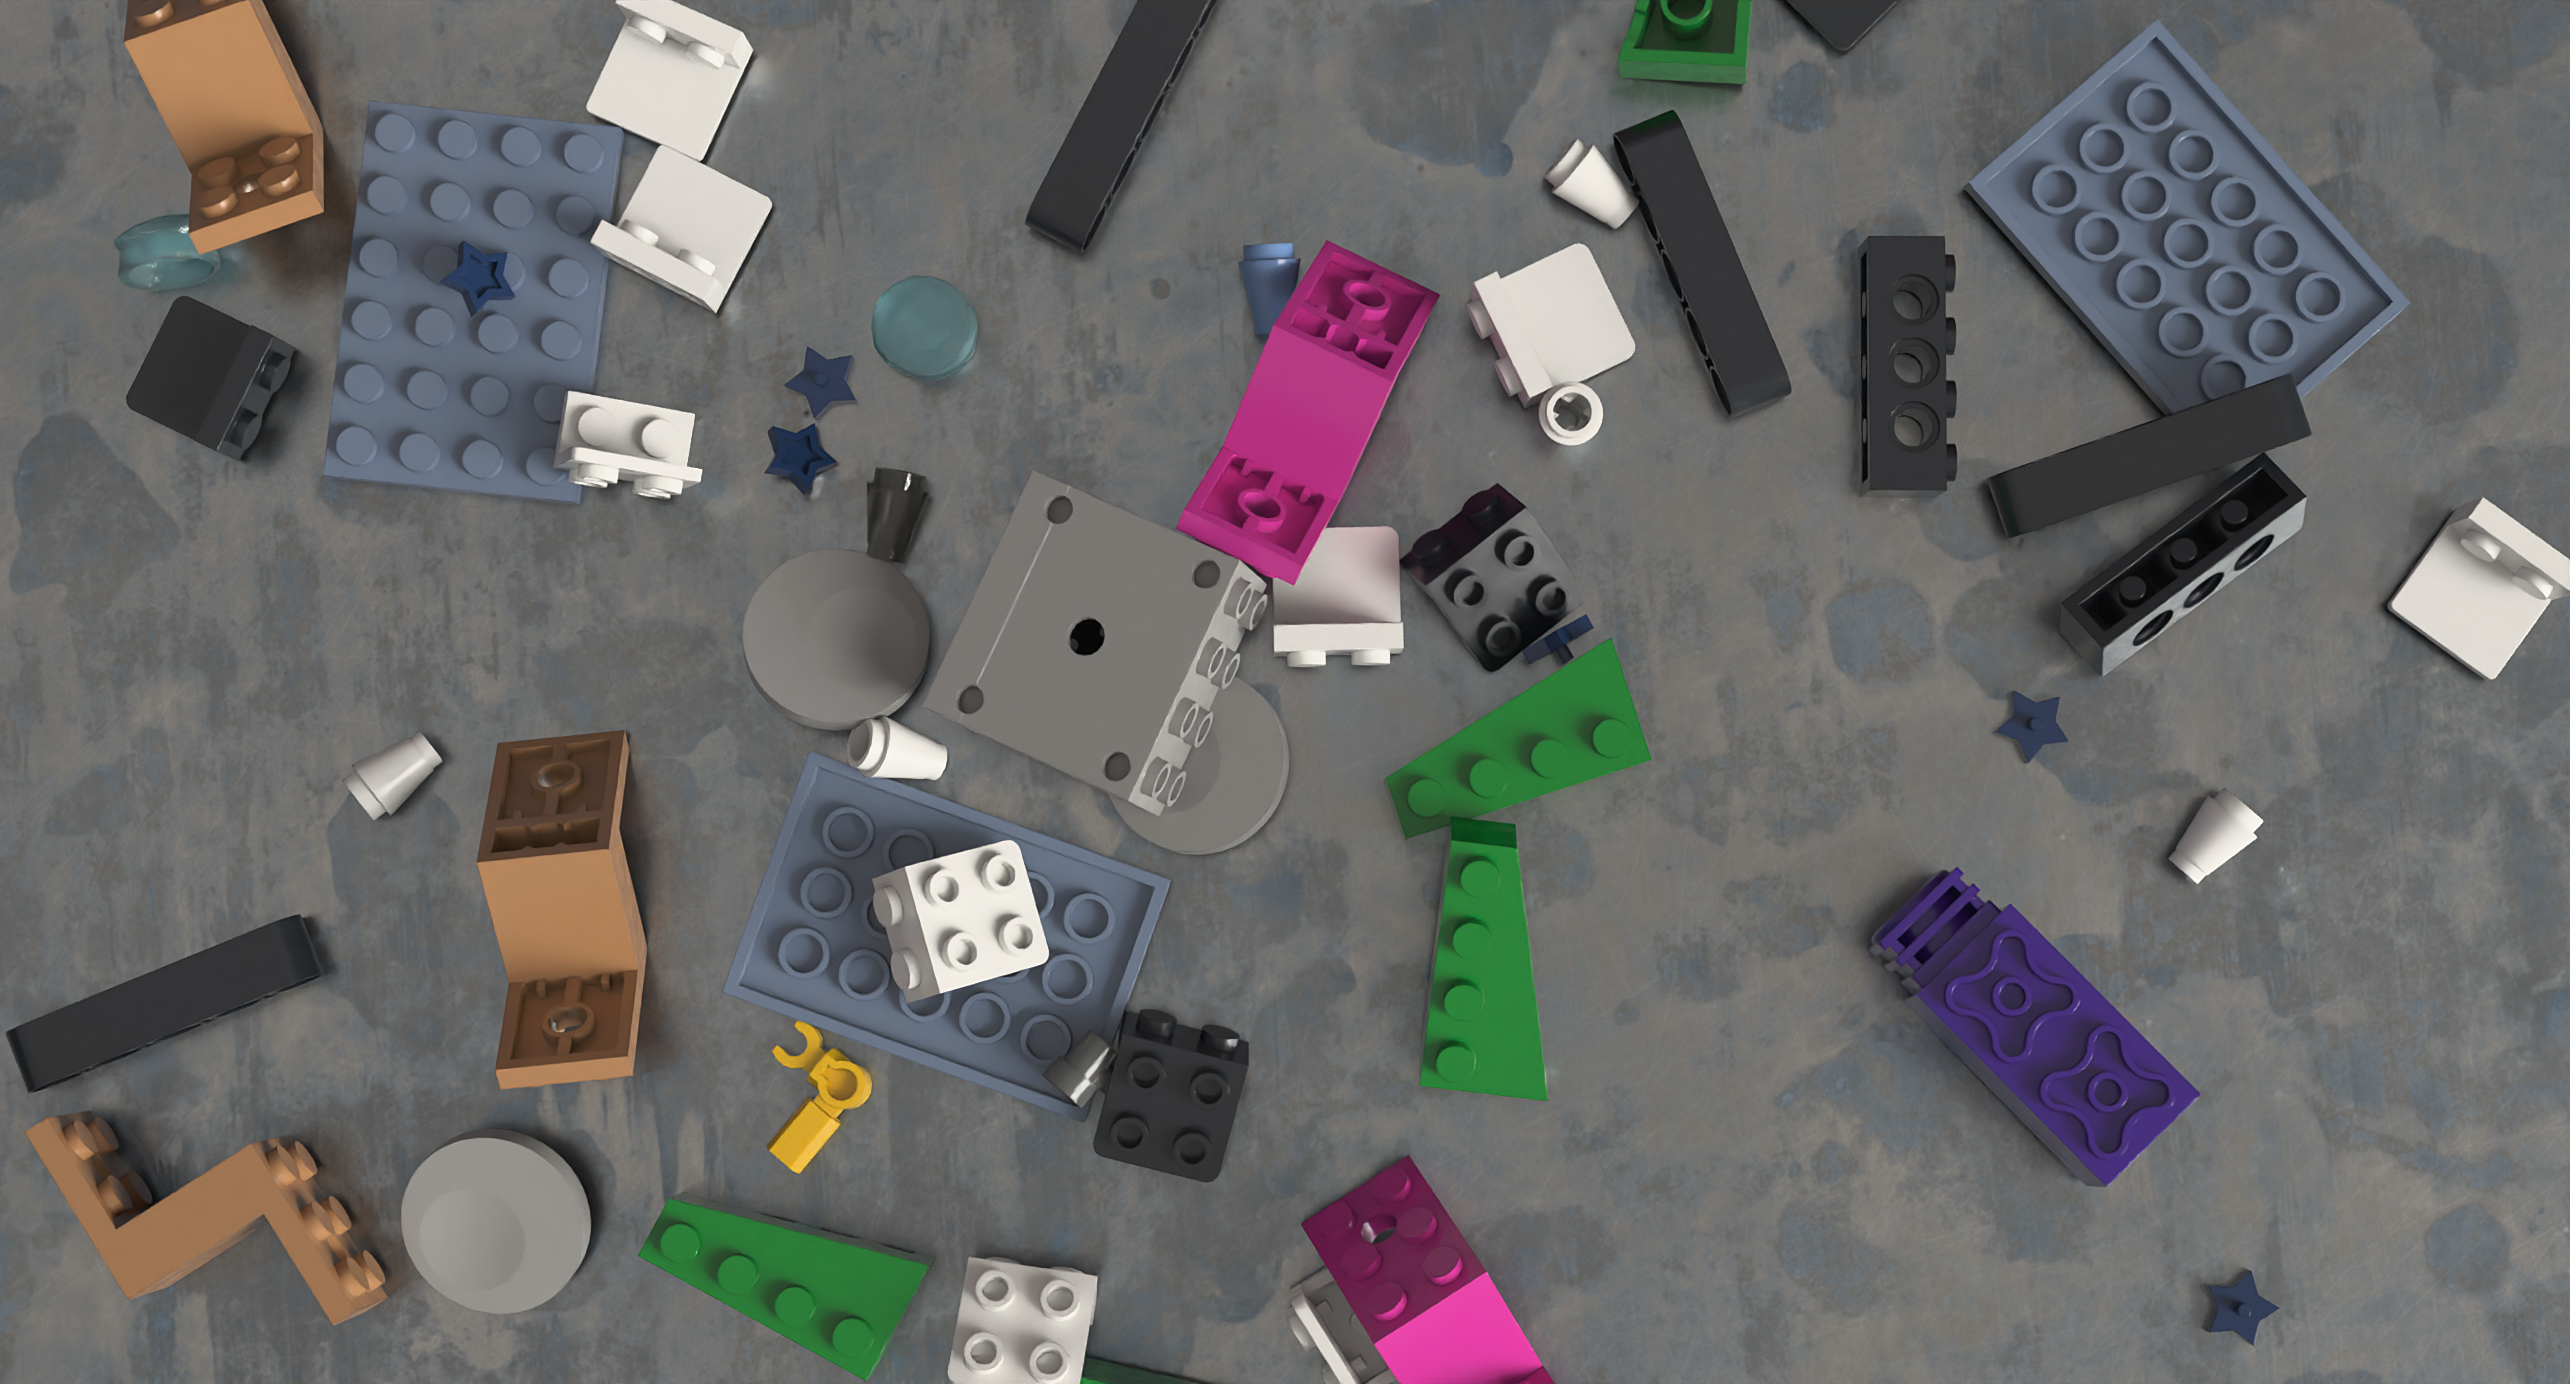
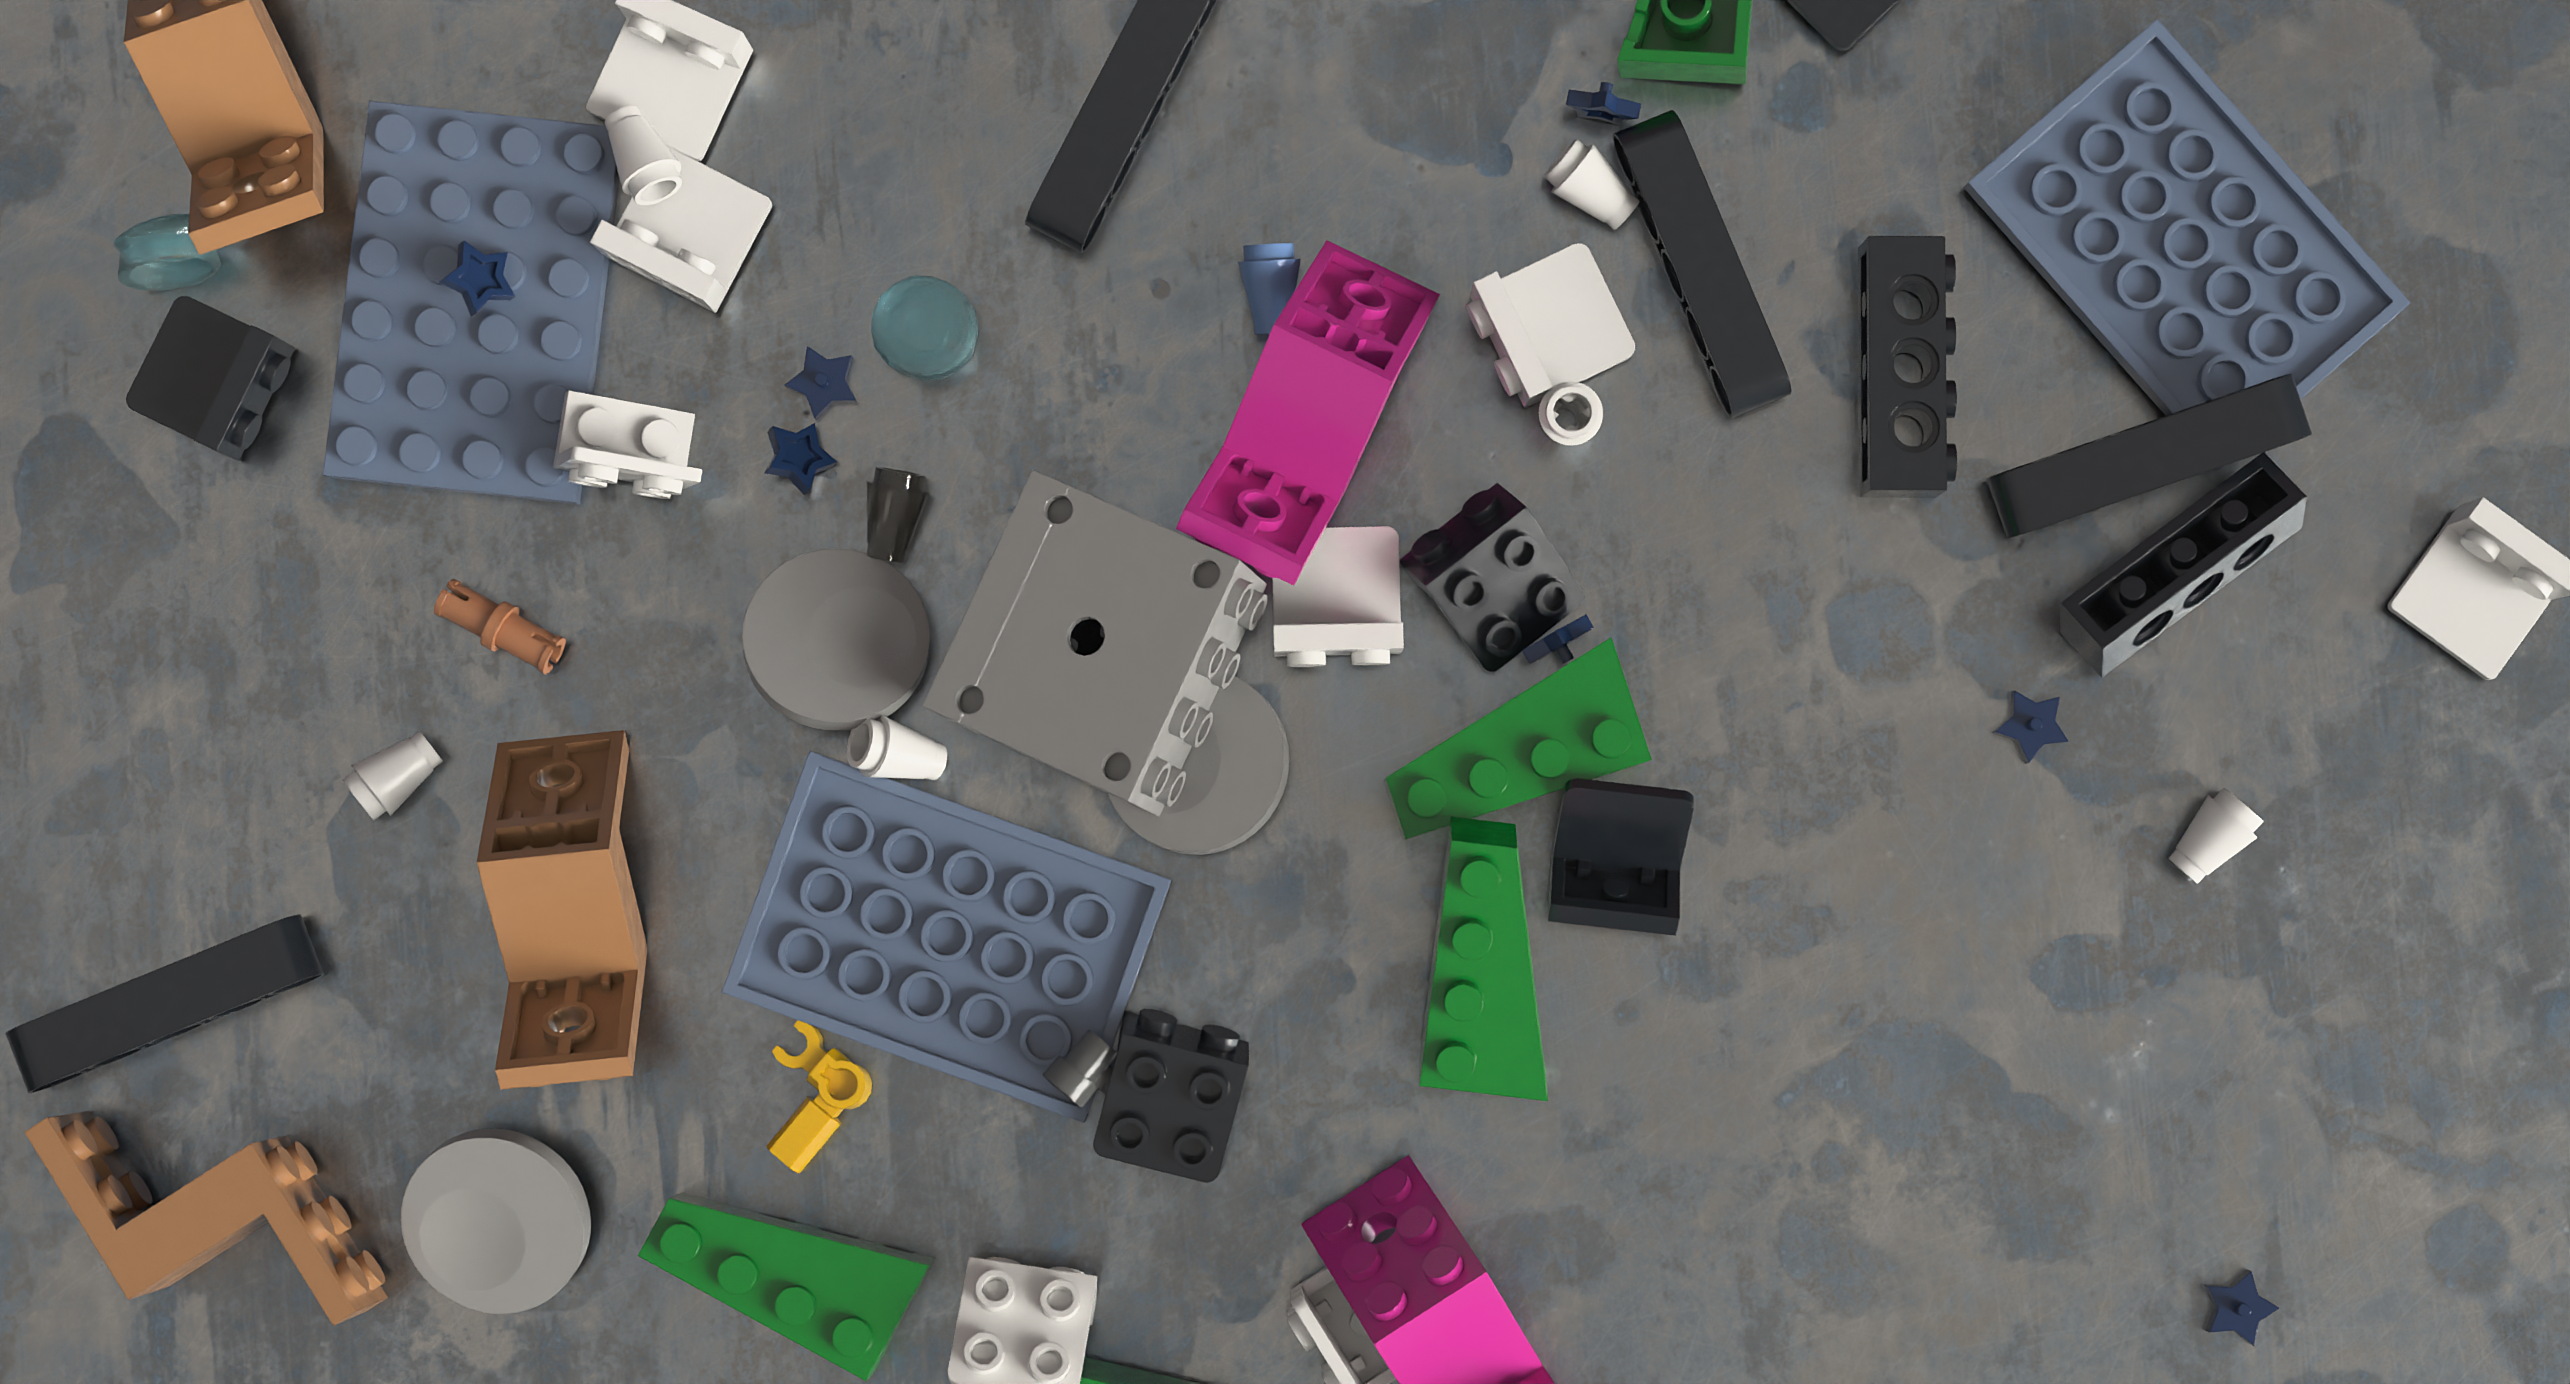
white bracket [872,840,1049,1003] -> none
dark purple piece [1868,867,2201,1187] -> none
none -> nougat pin [434,579,566,674]
none -> white cone [605,106,682,205]
none -> black bracket [1548,778,1694,936]
none -> dark blue piece [1566,82,1641,126]

